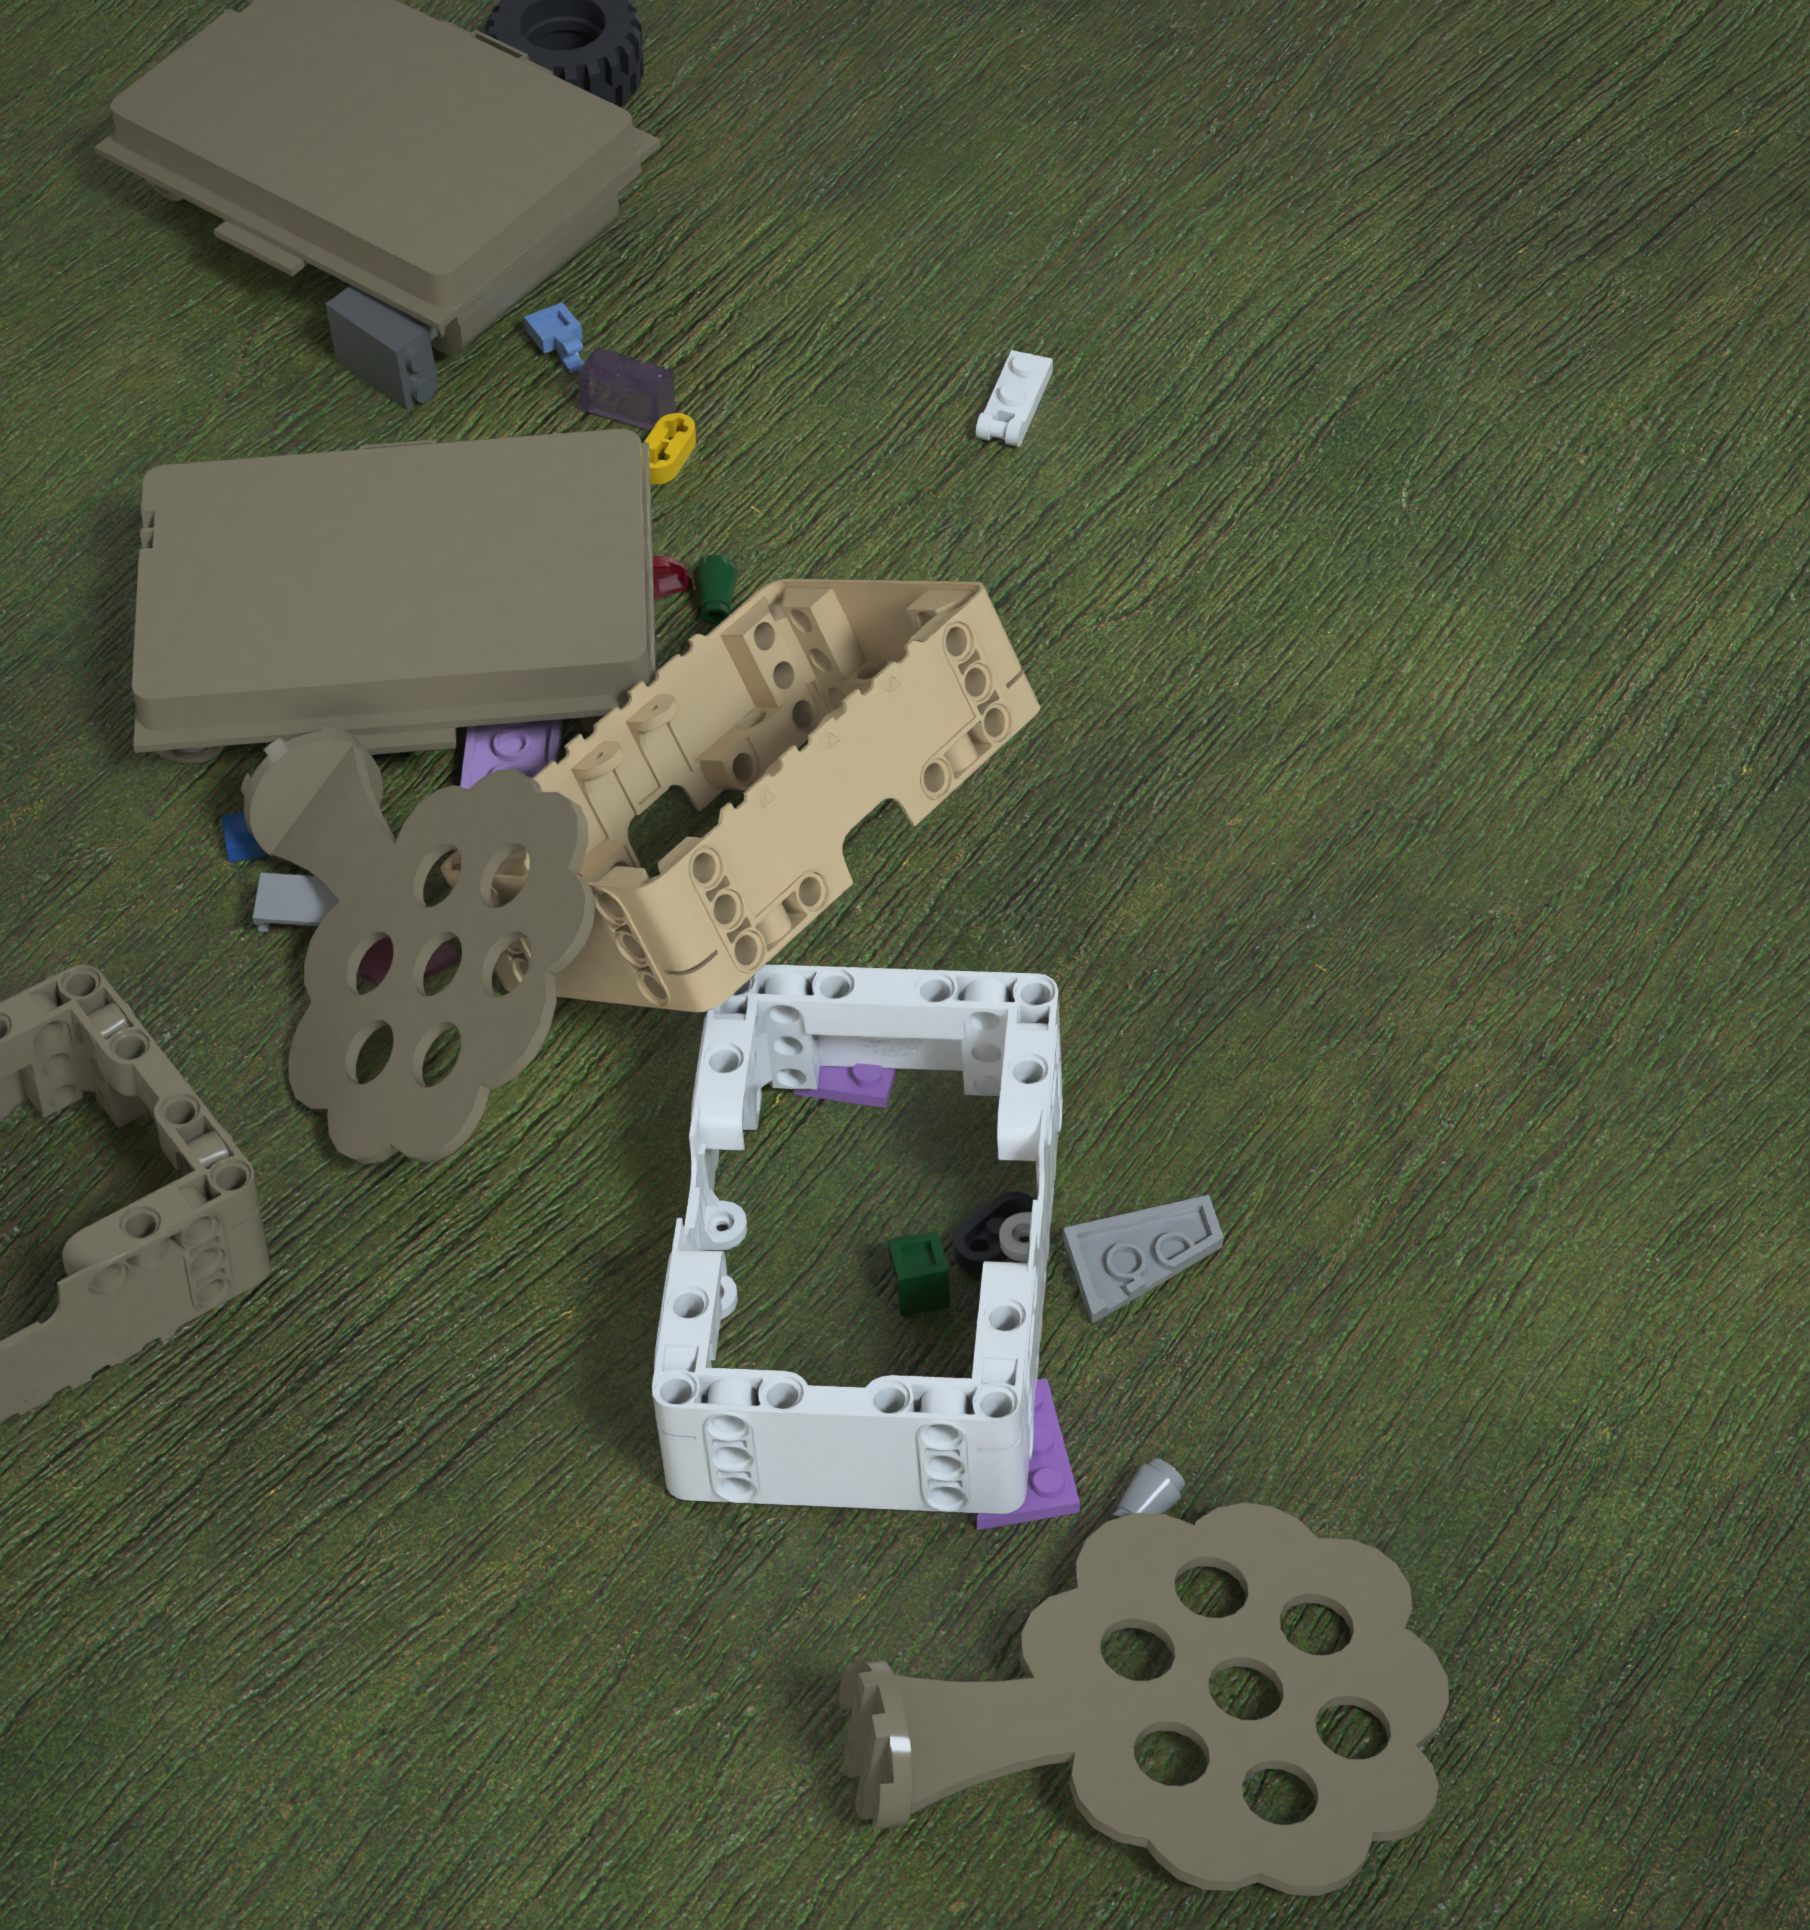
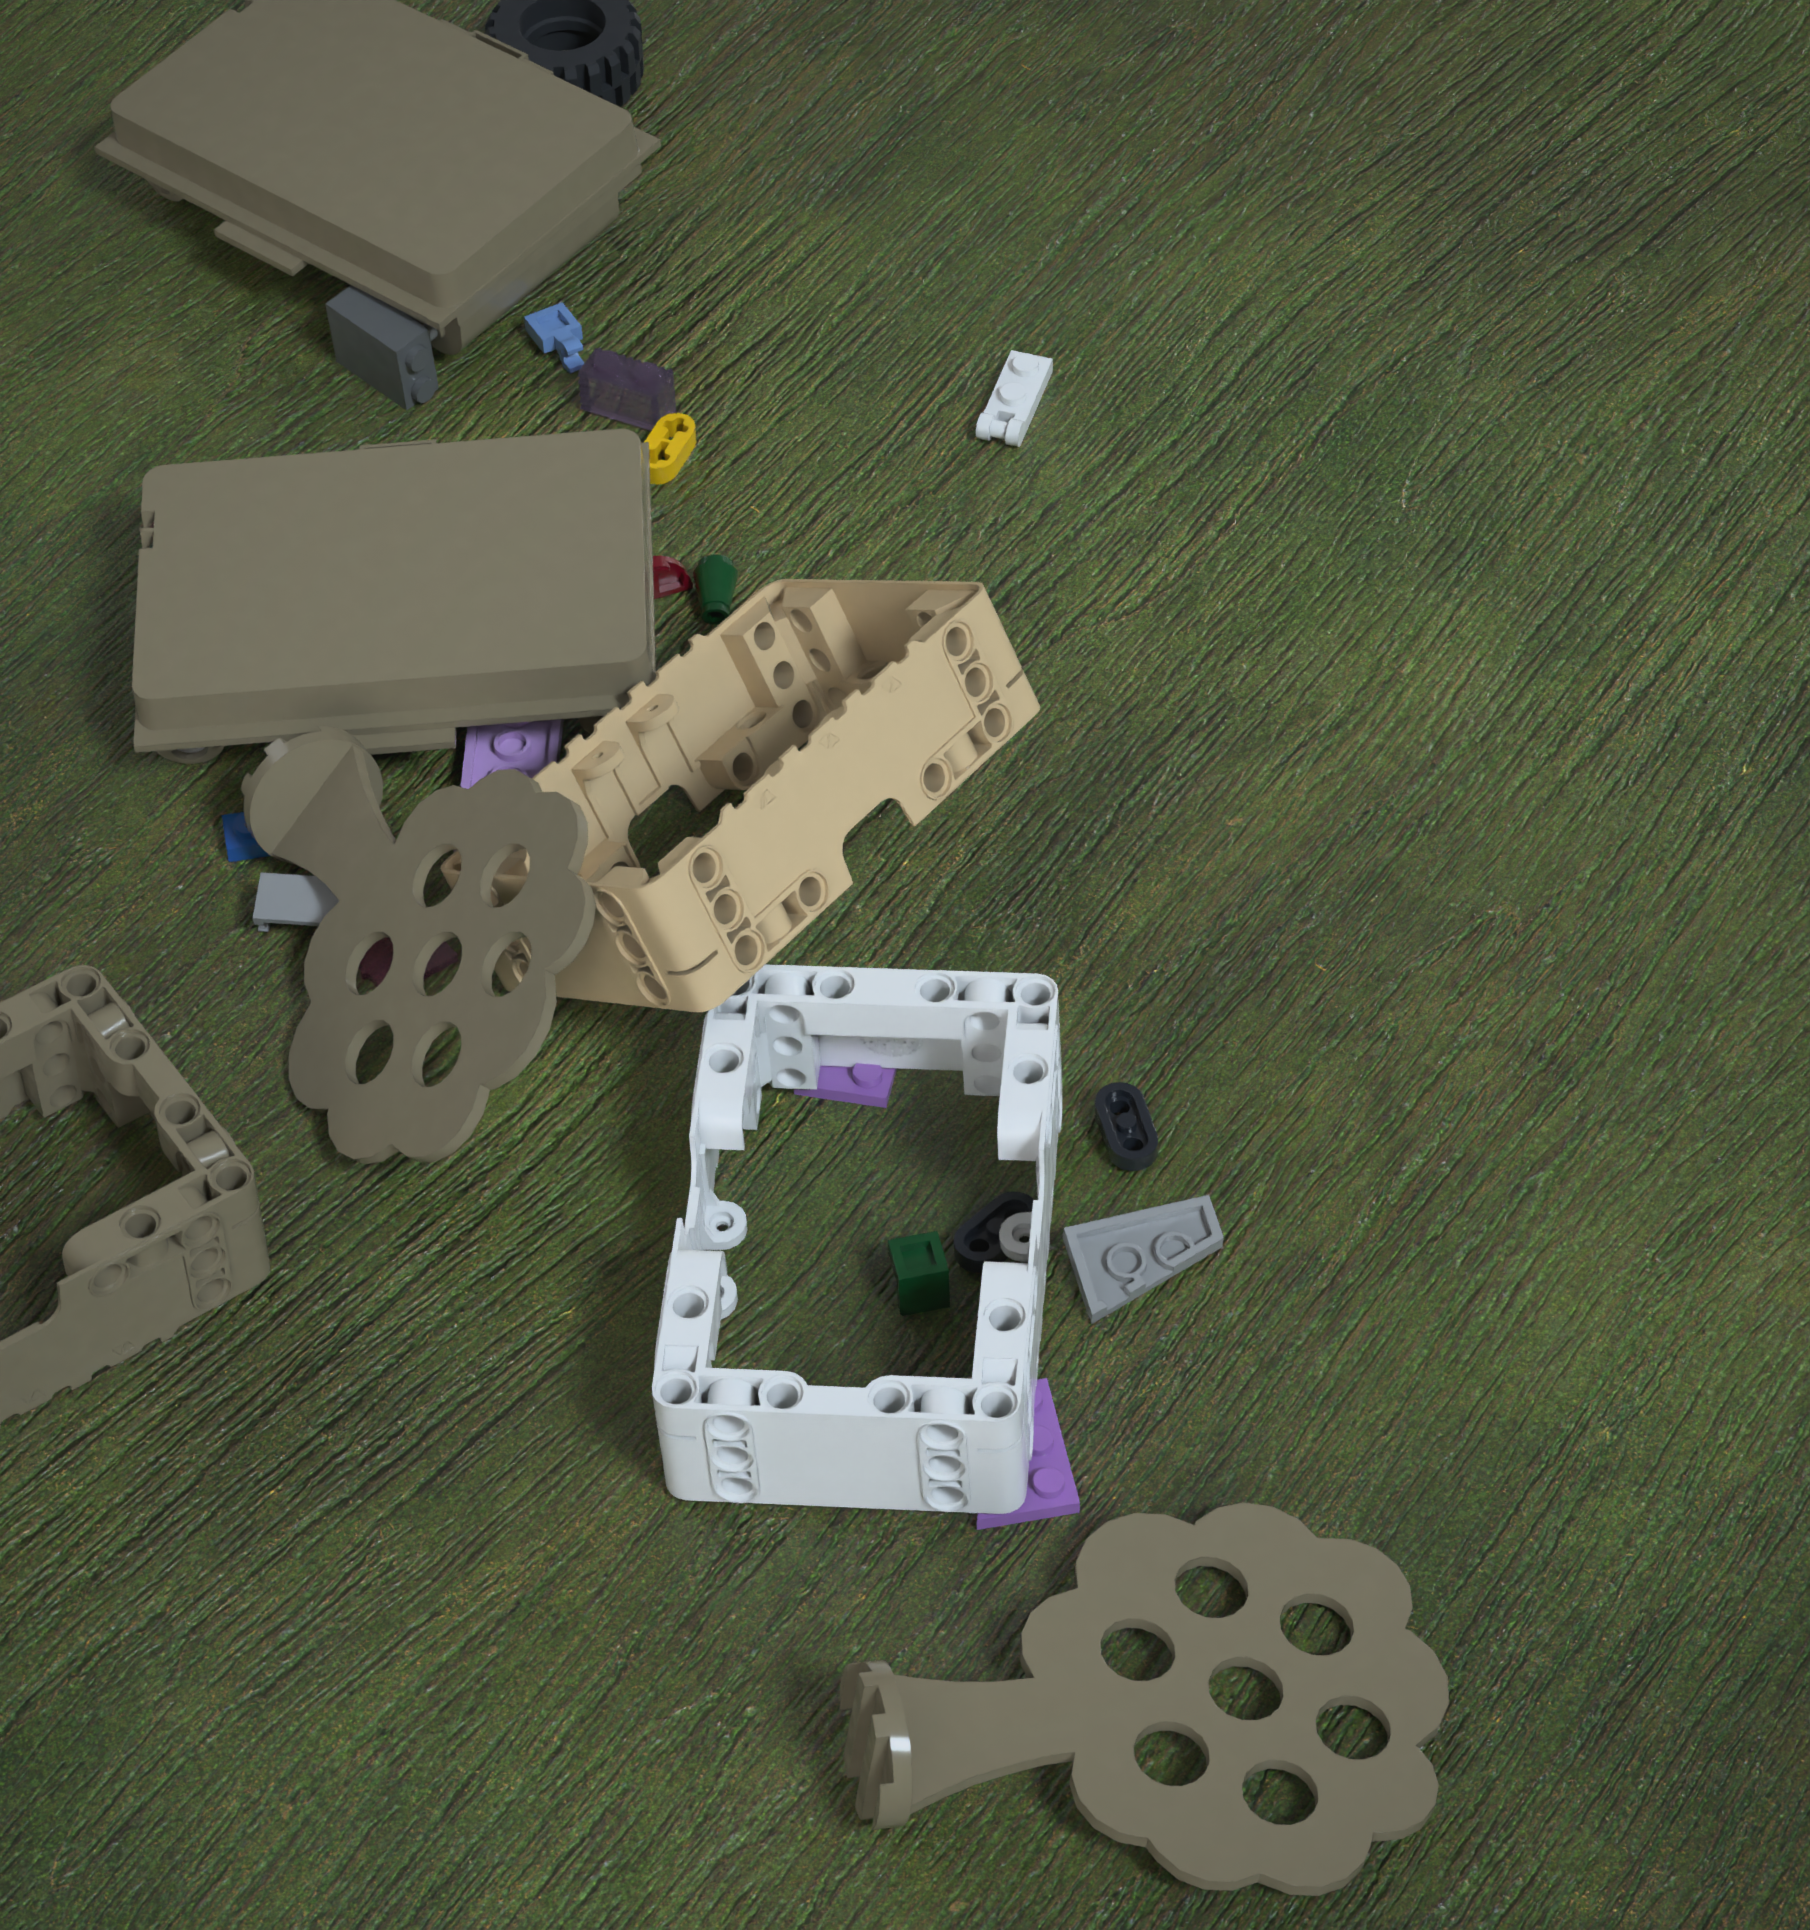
light grey cone [1111,1458,1185,1520] -> none
none -> black plate [1095,1082,1158,1171]

